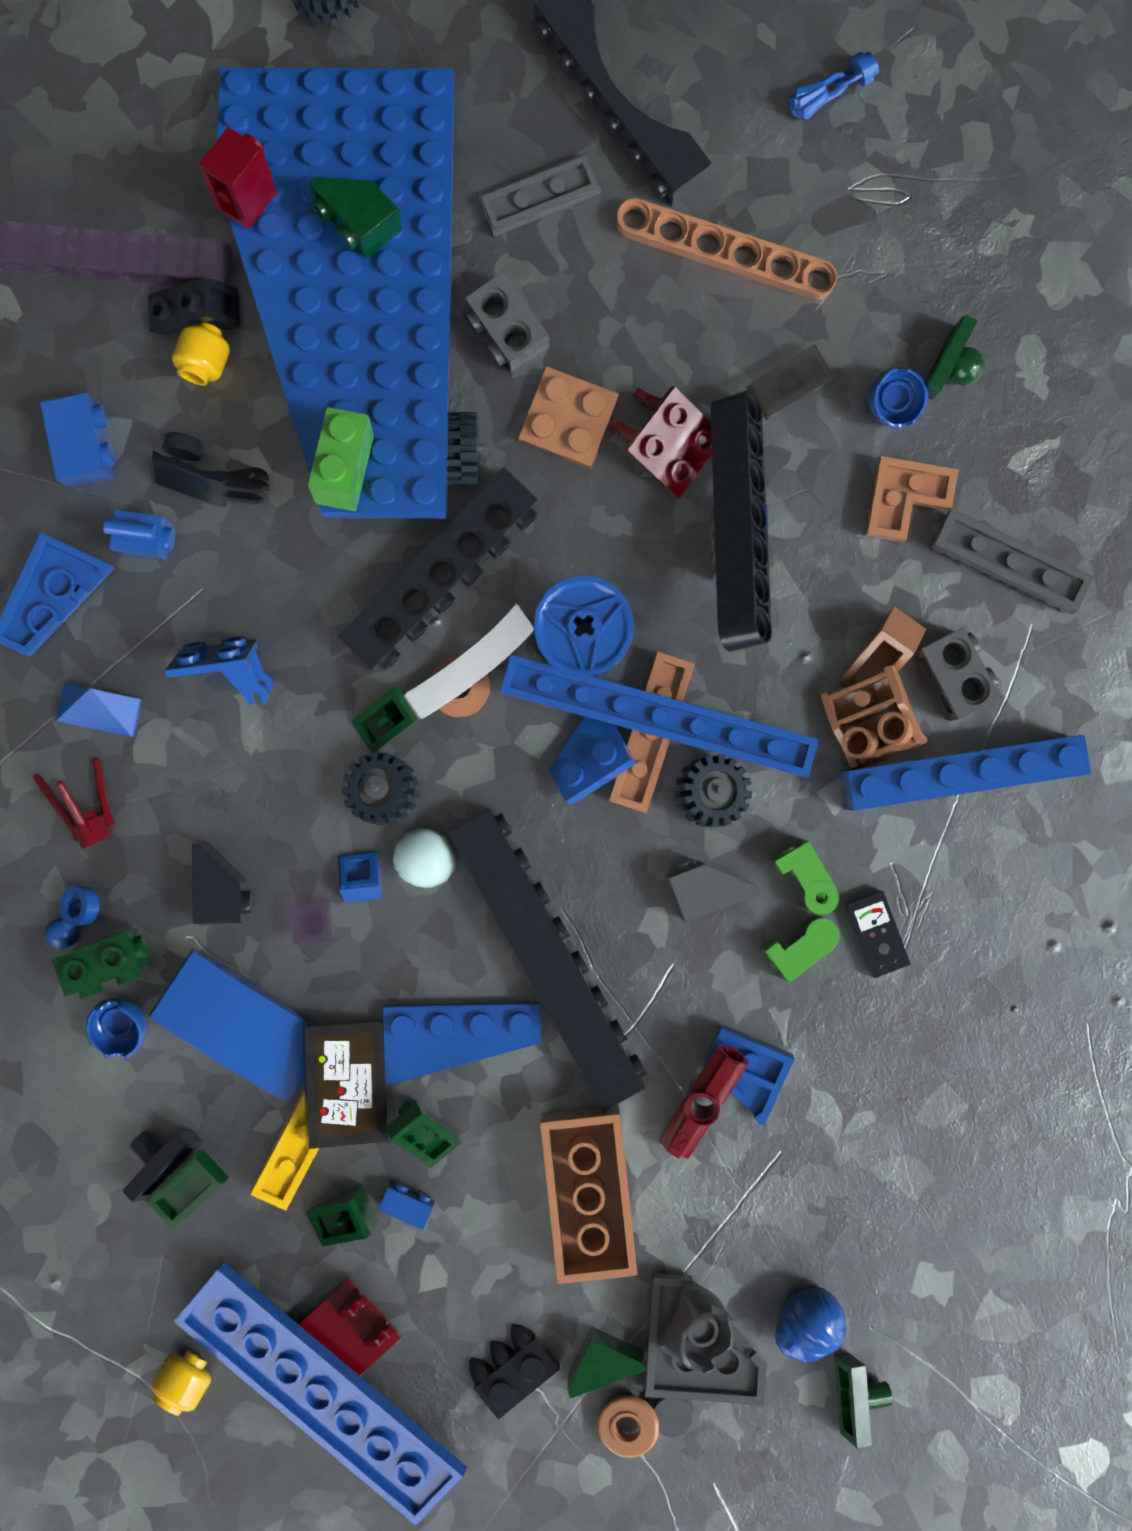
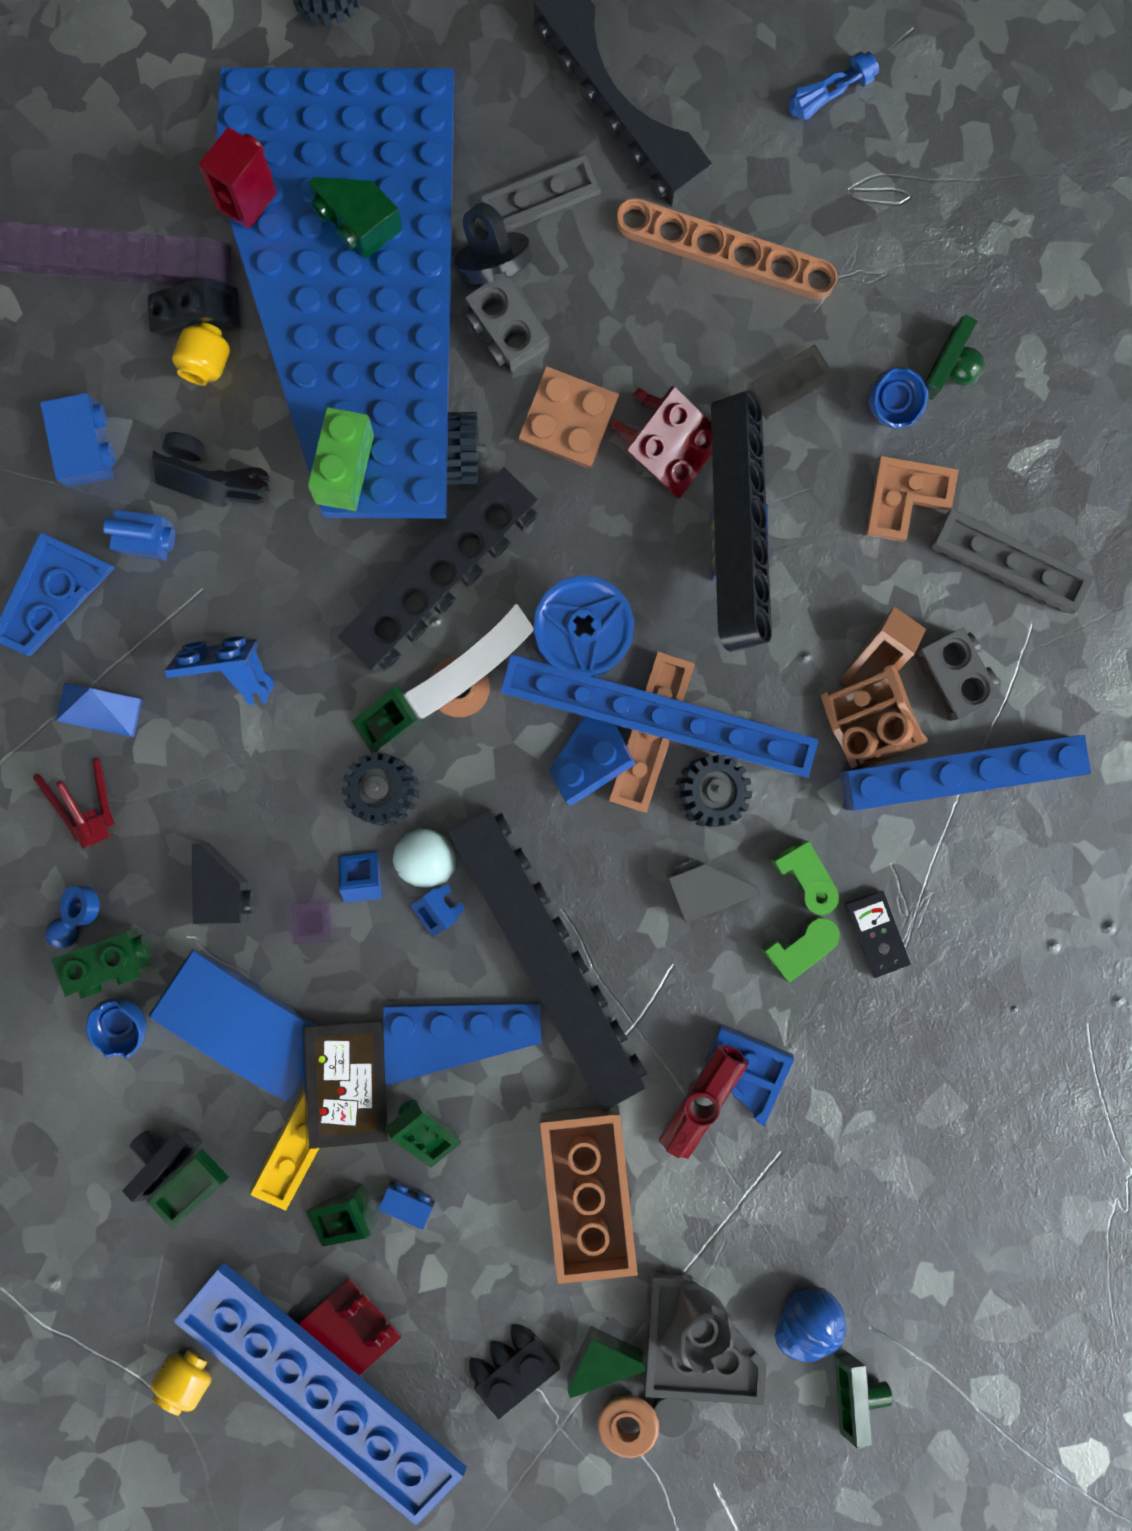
none -> blue tile [410,885,464,937]
none -> black tile [454,202,532,285]

